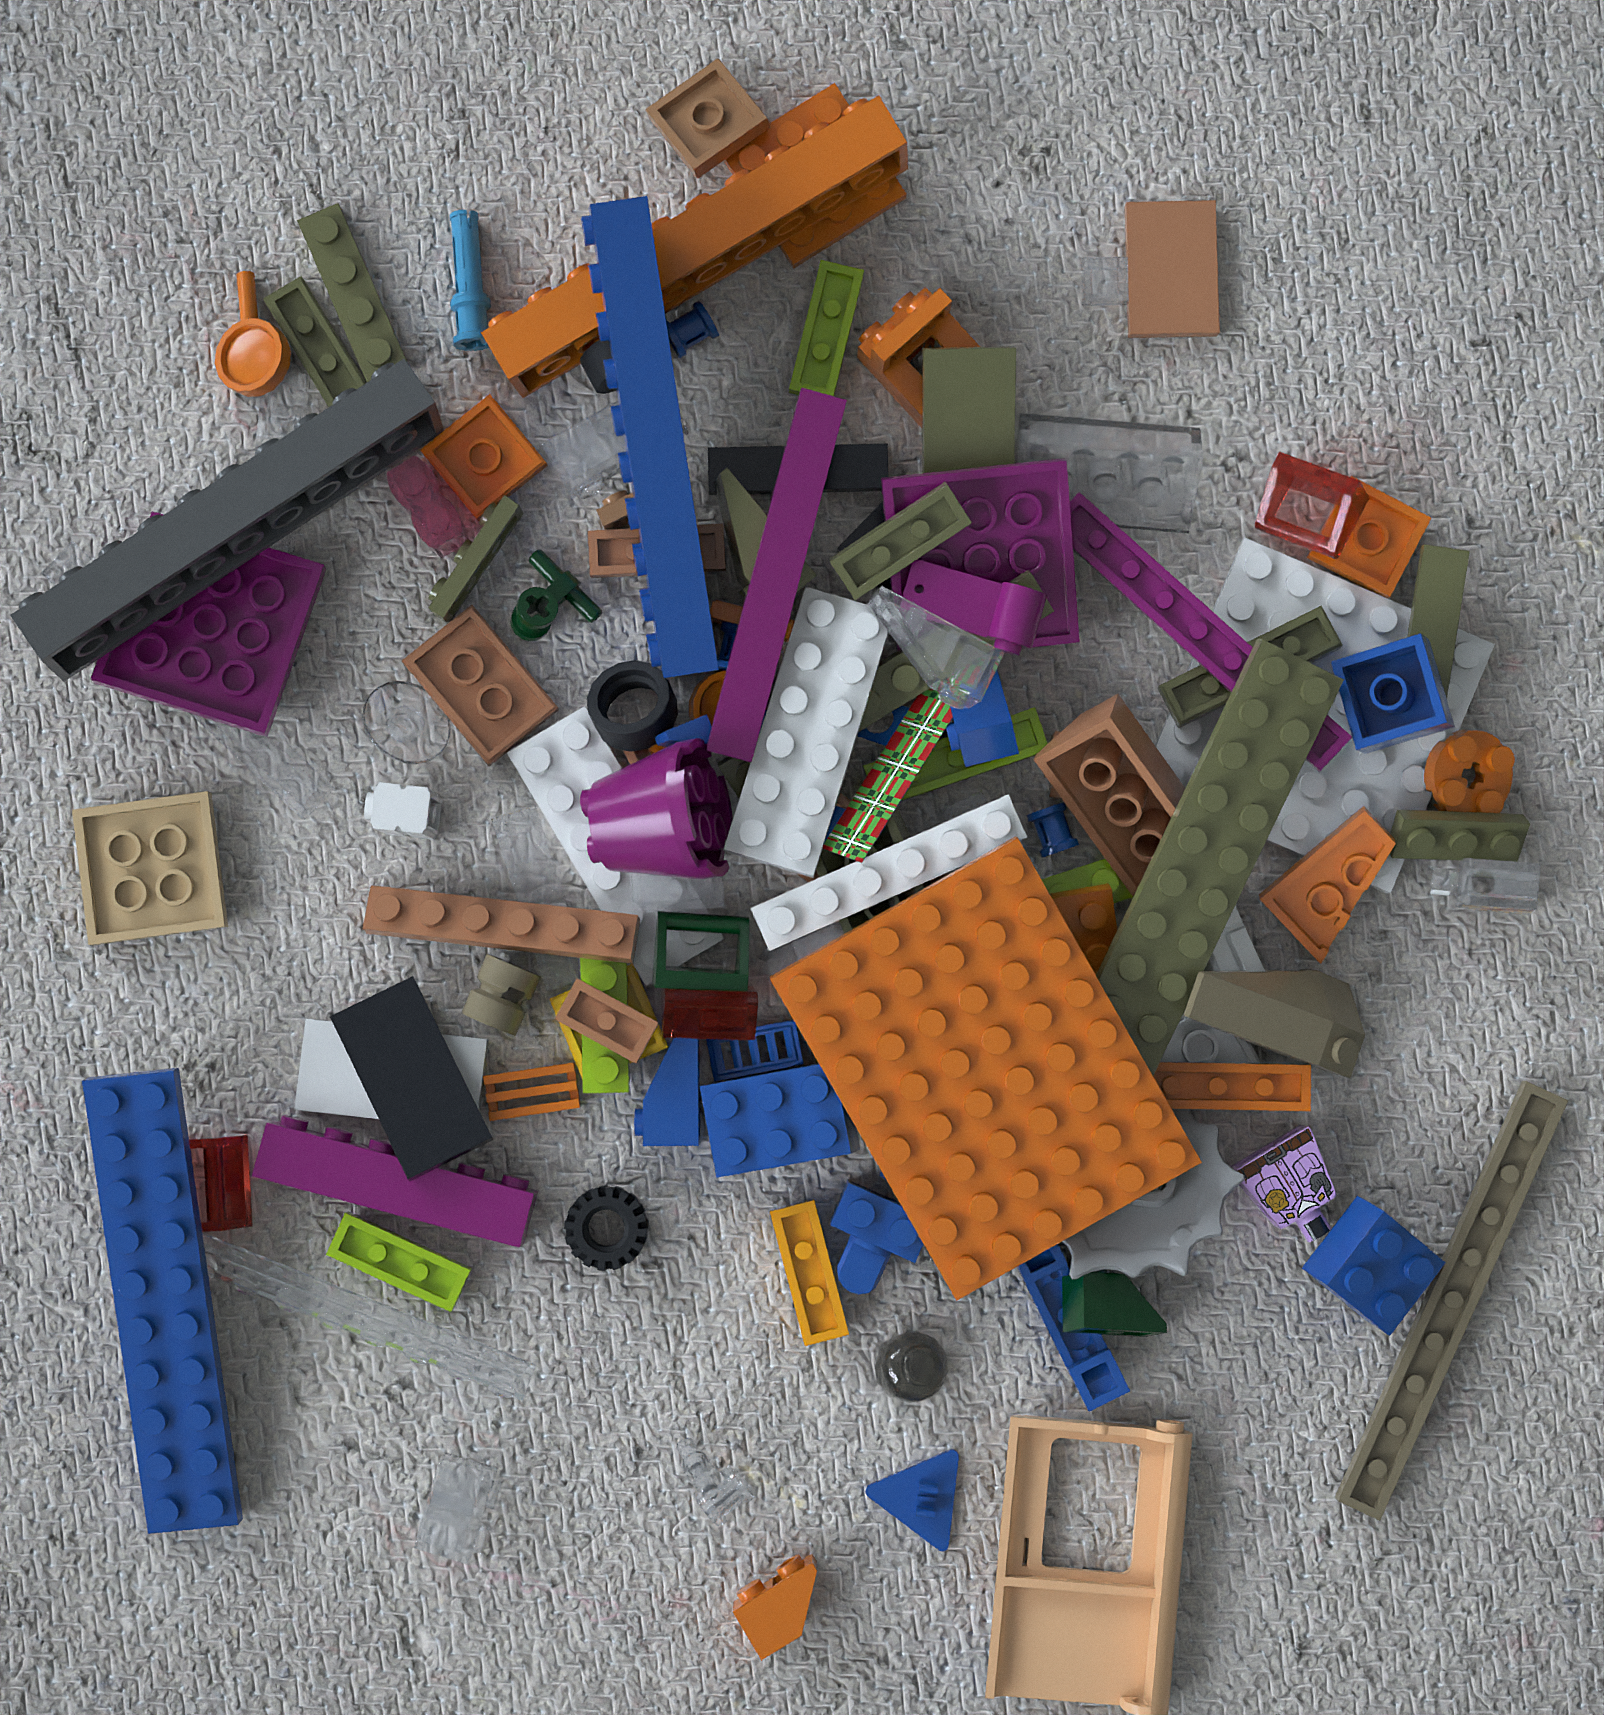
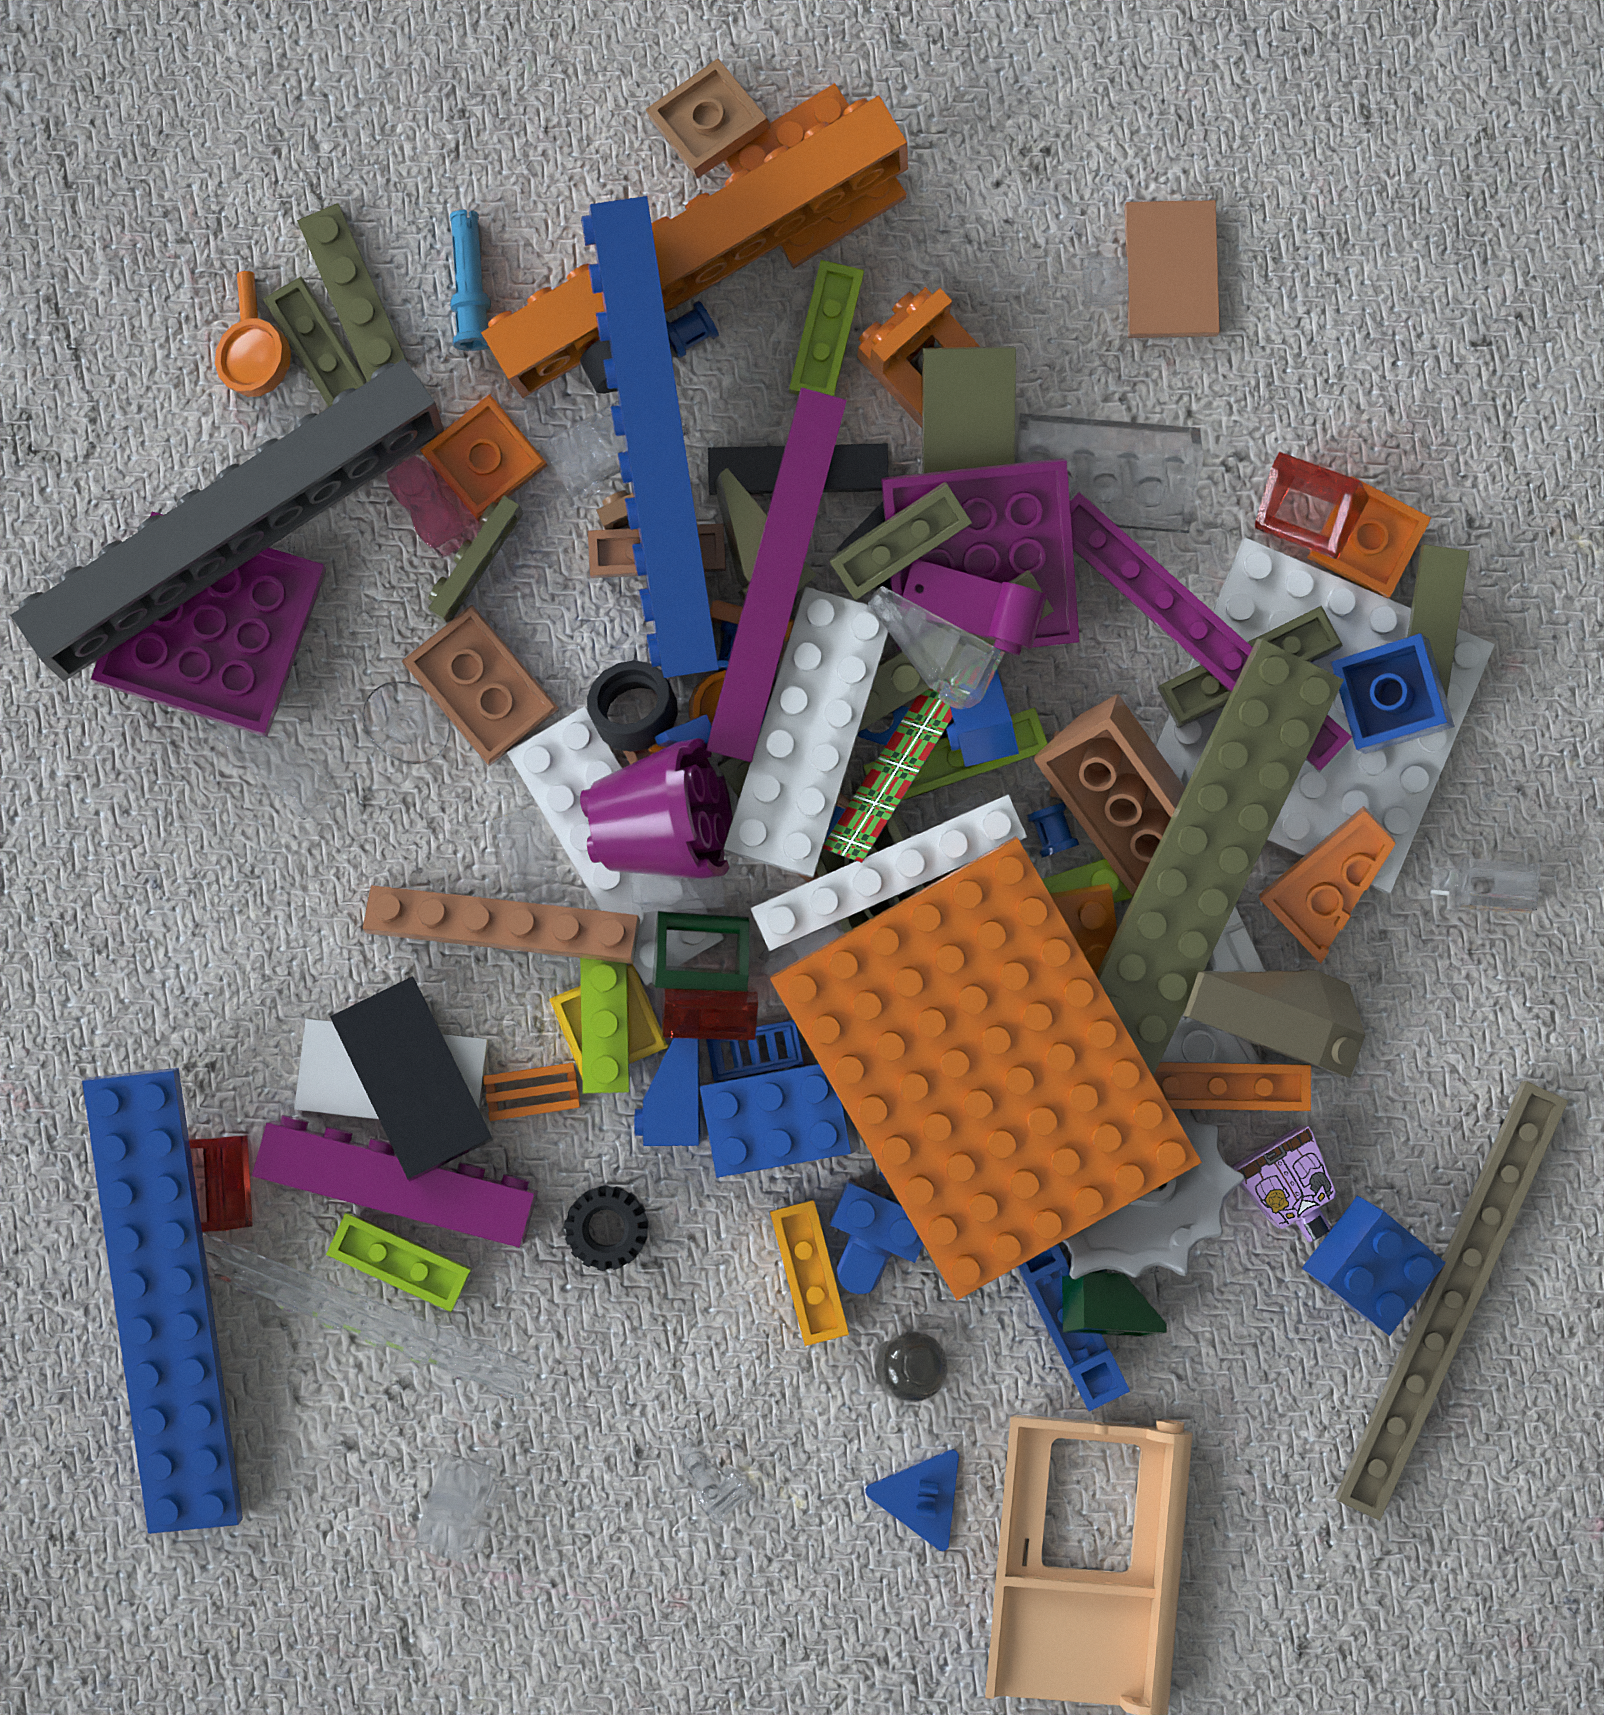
tan plate [72,791,228,946] -> none
white brick [364,782,443,840] -> none
dark tan wheel [461,954,541,1036] -> none
dark green piece [510,549,602,641] -> none
nougat plate [555,978,659,1064] -> none
orange slope [733,1554,817,1661] -> none
olive plate [1389,810,1530,862] -> none
orange plate [1424,730,1515,813] -> none

